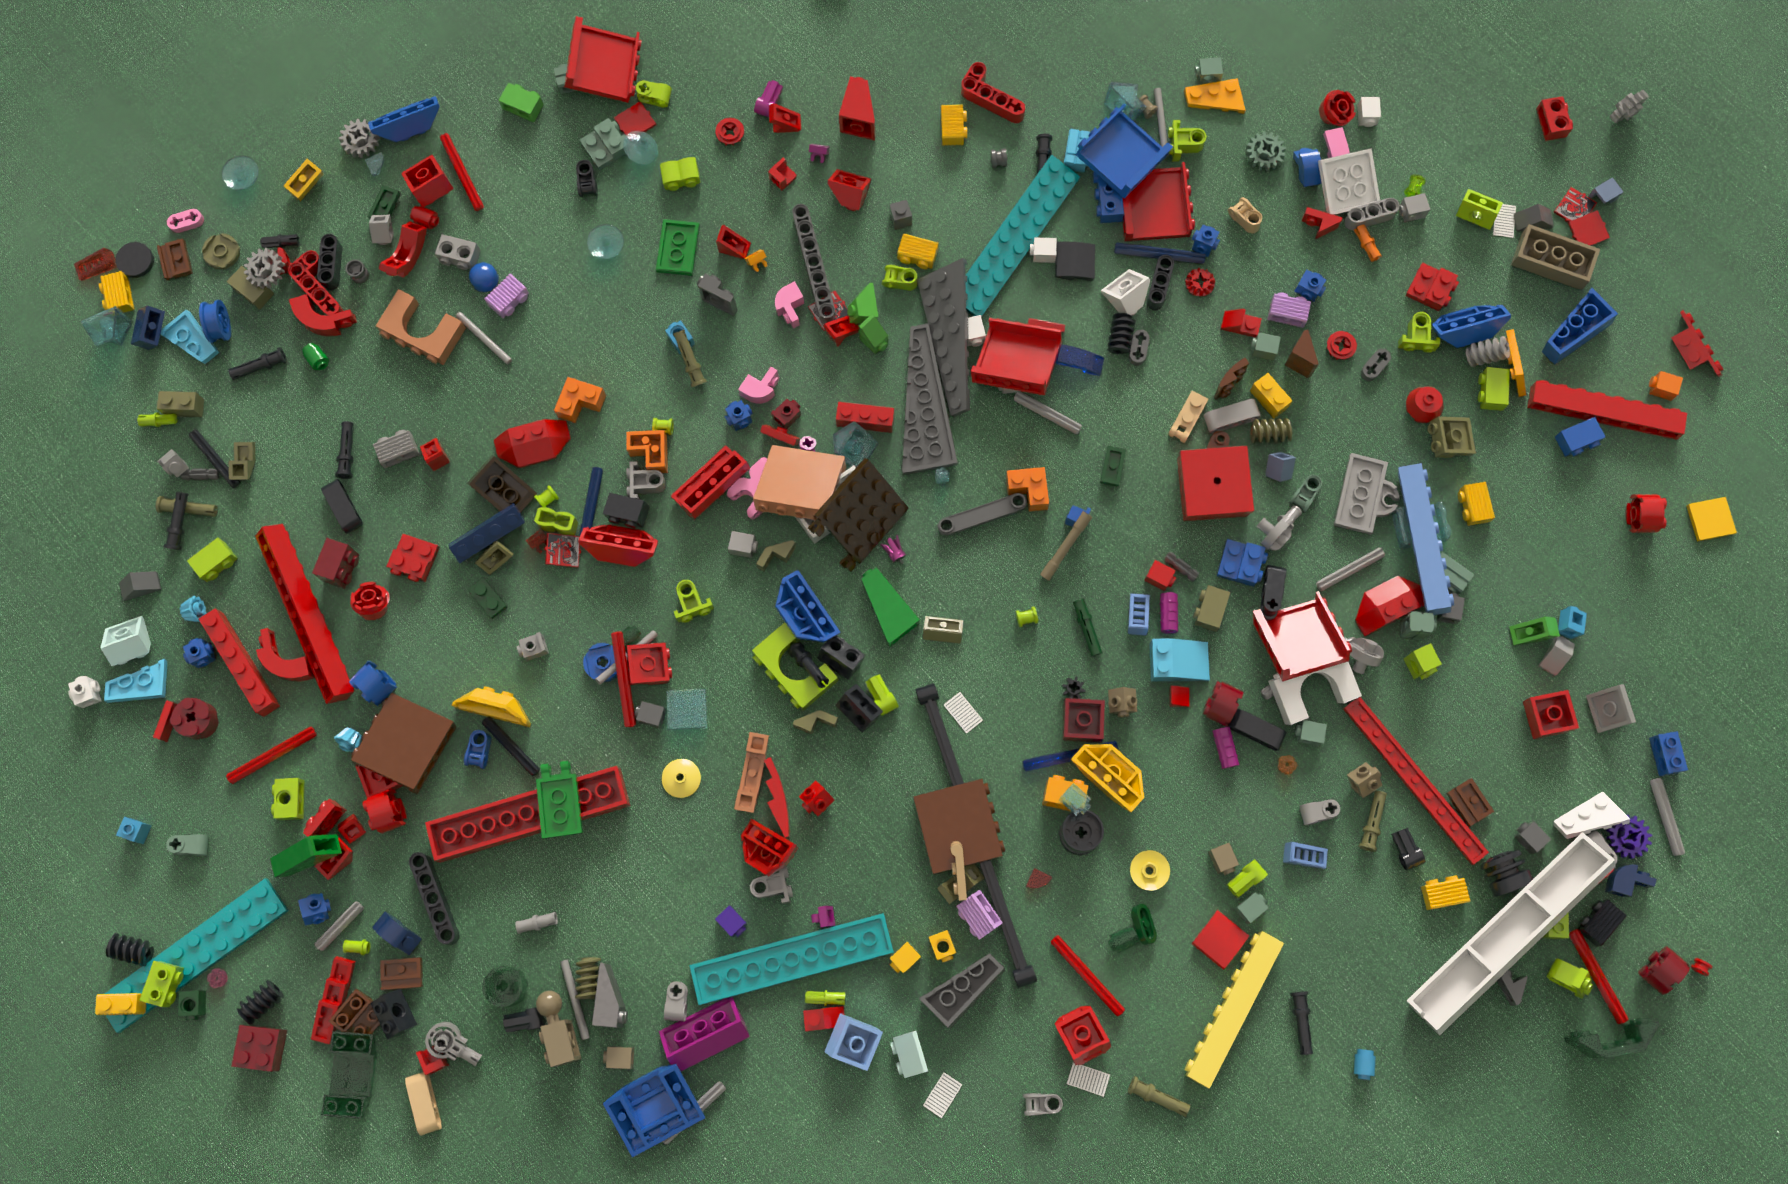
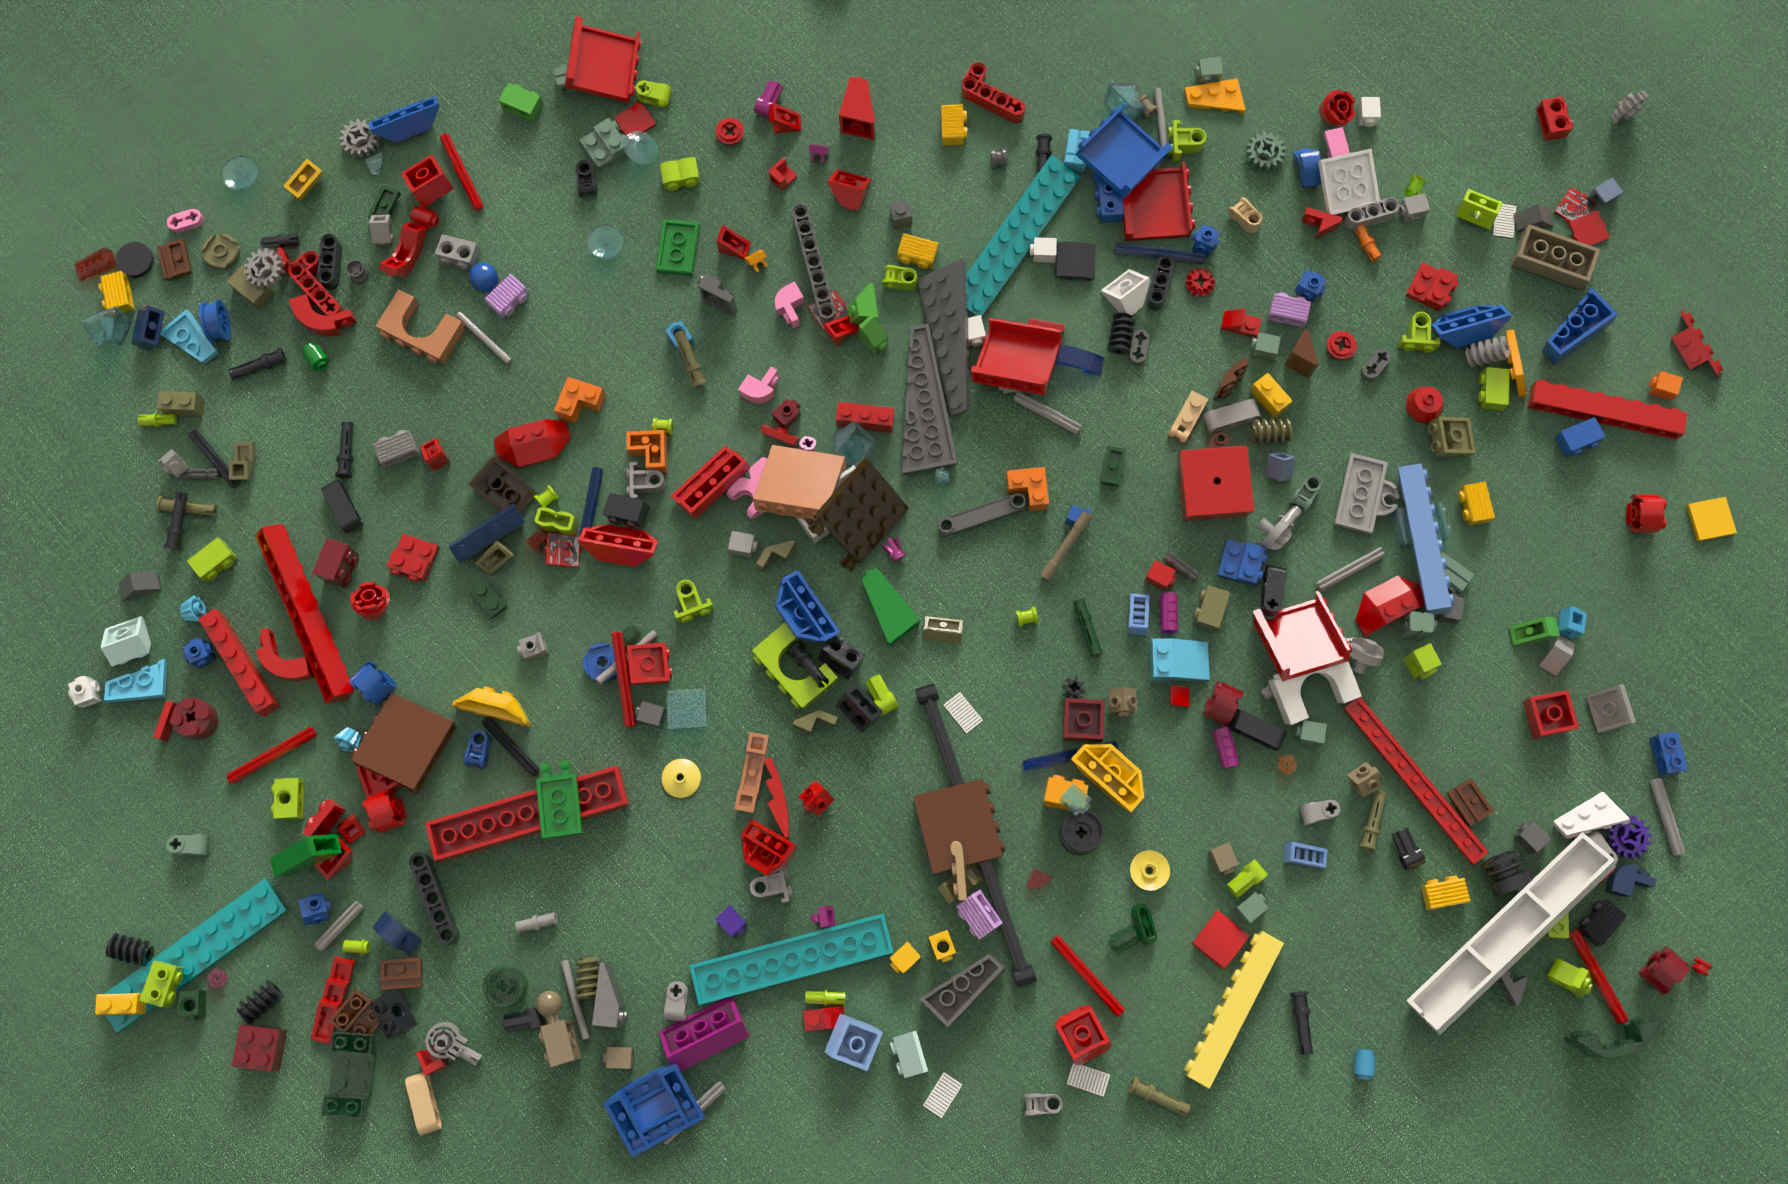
dark azure brick [116,817,151,844] -> none
blue brick [724,400,753,431] -> none

